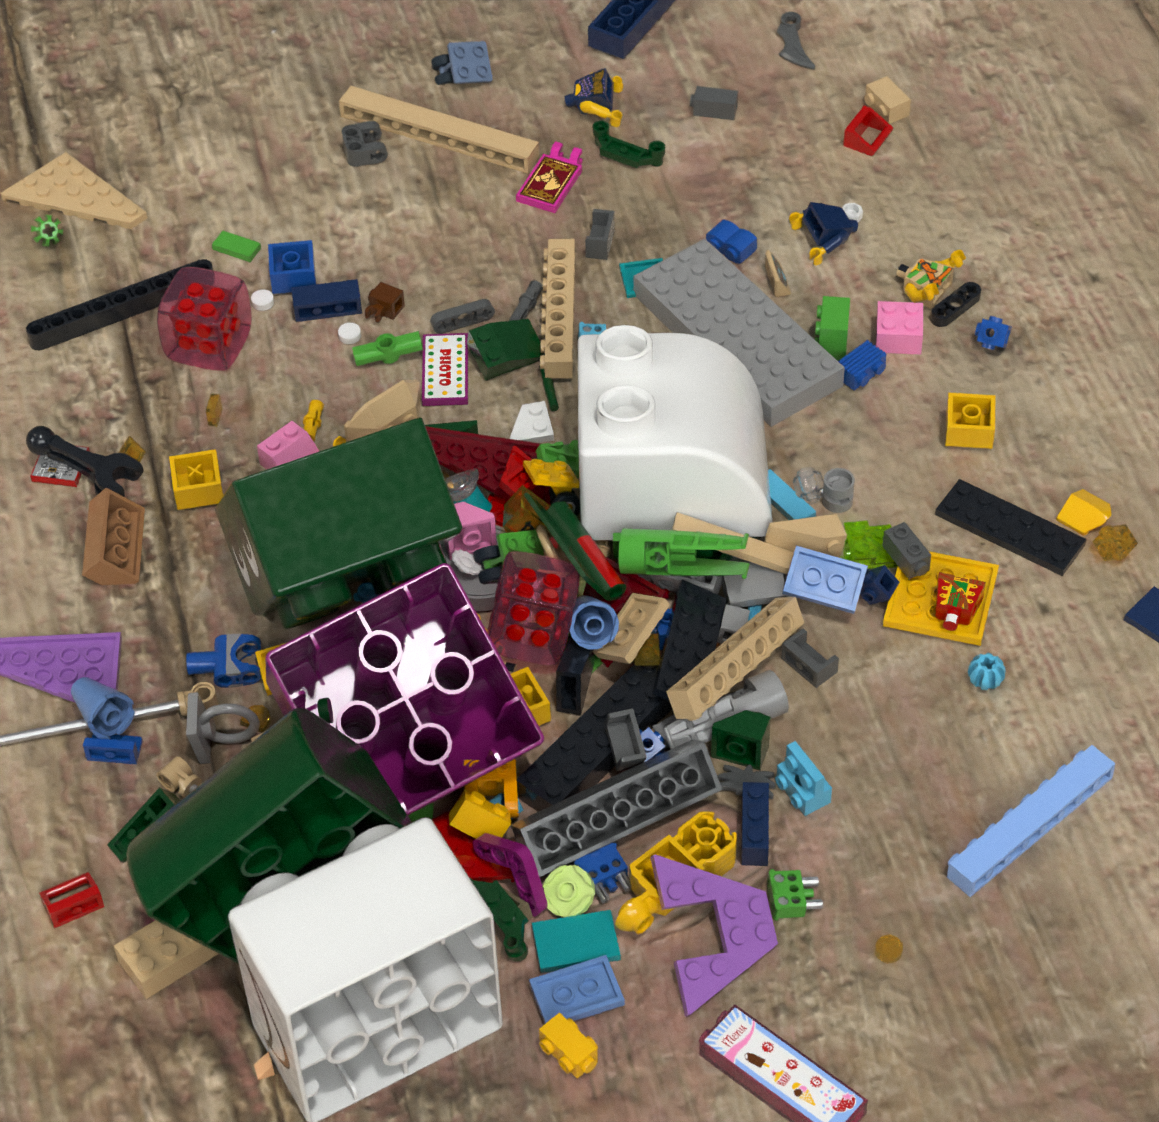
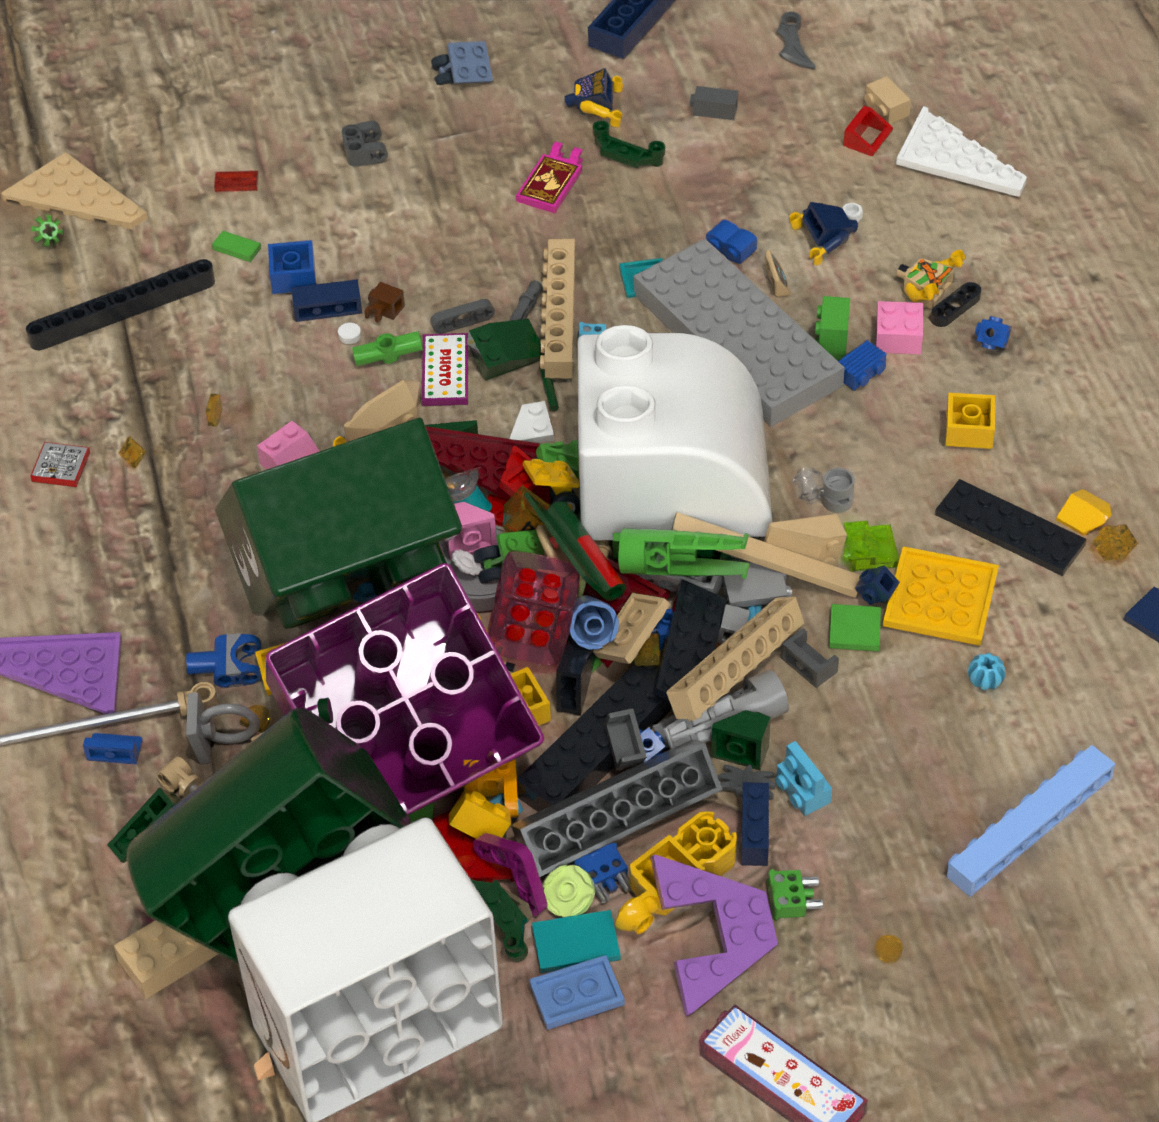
black piece [26,426,144,497] -> none
red tile [39,872,105,928] -> none
medium blue cone [71,677,135,739] -> none
medium nougat slope [82,488,145,585] -> none
clear pink piece [157,267,252,371] -> none
yellow brick [169,449,224,510] -> none
white tile [251,290,274,311] -> none
yellow pin [303,400,324,442] -> none
tan brick [339,86,539,174] -> none
yellow brick [539,1012,598,1079] -> none
dark grey panel [585,209,615,260] -> none
medium azure tile [768,469,816,520] -> none
medium blue plate [782,546,868,614] -> none
dark grey brick [882,522,931,579] -> none
torso [935,572,986,631] -> none
none -> clear red tile [214,171,259,192]
none -> bright green tile [829,604,881,651]
none -> white wing [896,106,1027,197]

